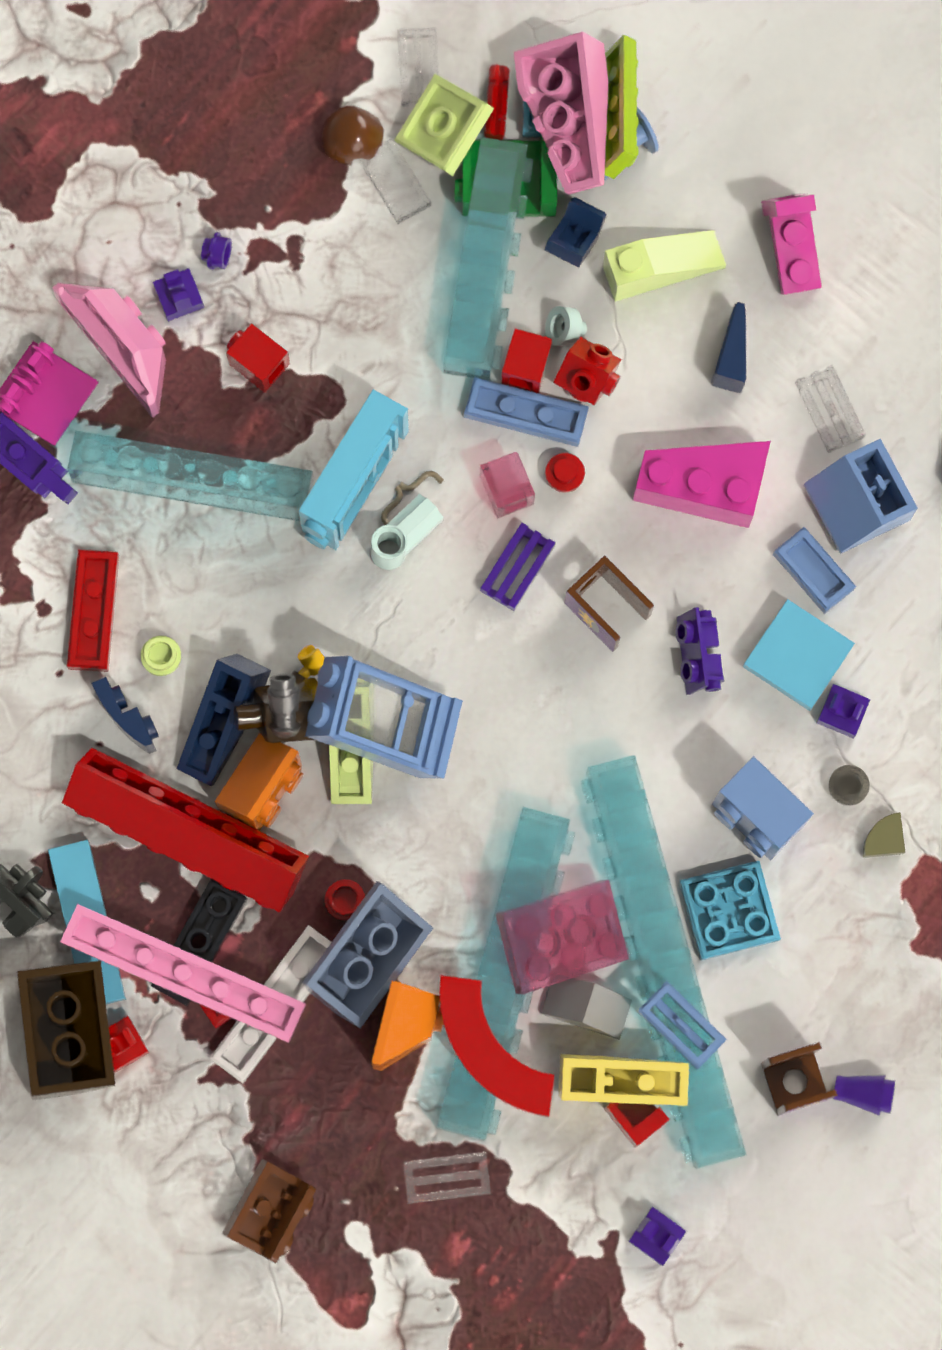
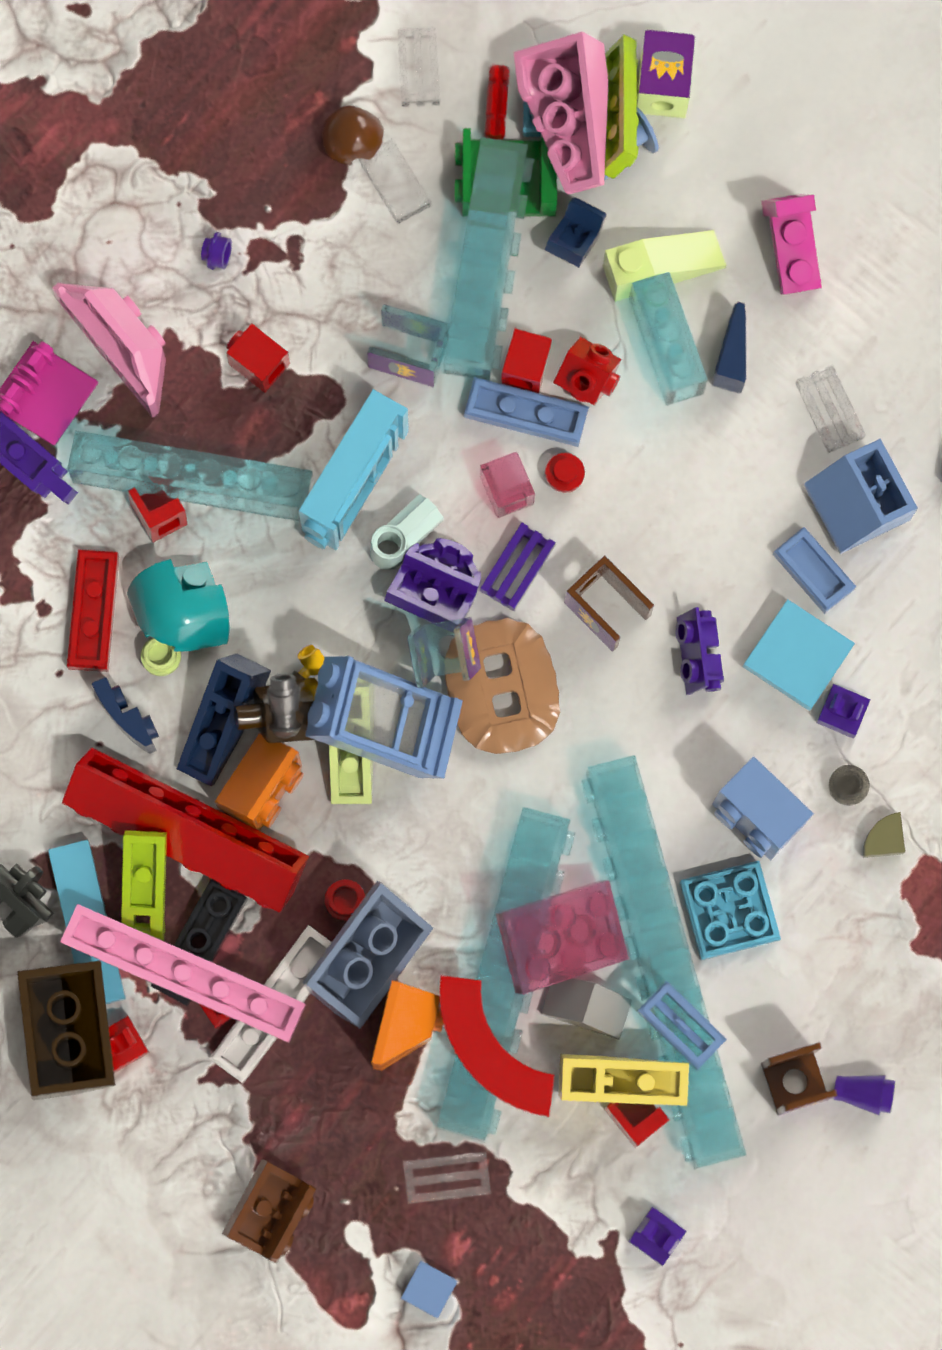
dark purple tile [153,268,204,321] -> none
dark tan piece [381,471,444,525] -> none
yellowish green tile [394,74,494,176] -> none
light aqua tile [545,306,587,347] -> none
dark pink wedge [633,441,771,528] -> none
none -> lime plate [121,830,167,942]
none -> red panel [127,484,188,543]
none -> teal brick [127,559,230,652]
none -> clear light blue piece [367,305,449,387]
none -> dark purple slope [384,538,481,634]
none -> medium blue tile [401,1261,457,1319]
none -> clear light blue piece [407,617,481,688]
none -> medium nougat piece [444,618,560,754]
none -> clear light blue brick [629,272,708,406]
none -> piece [637,30,695,118]

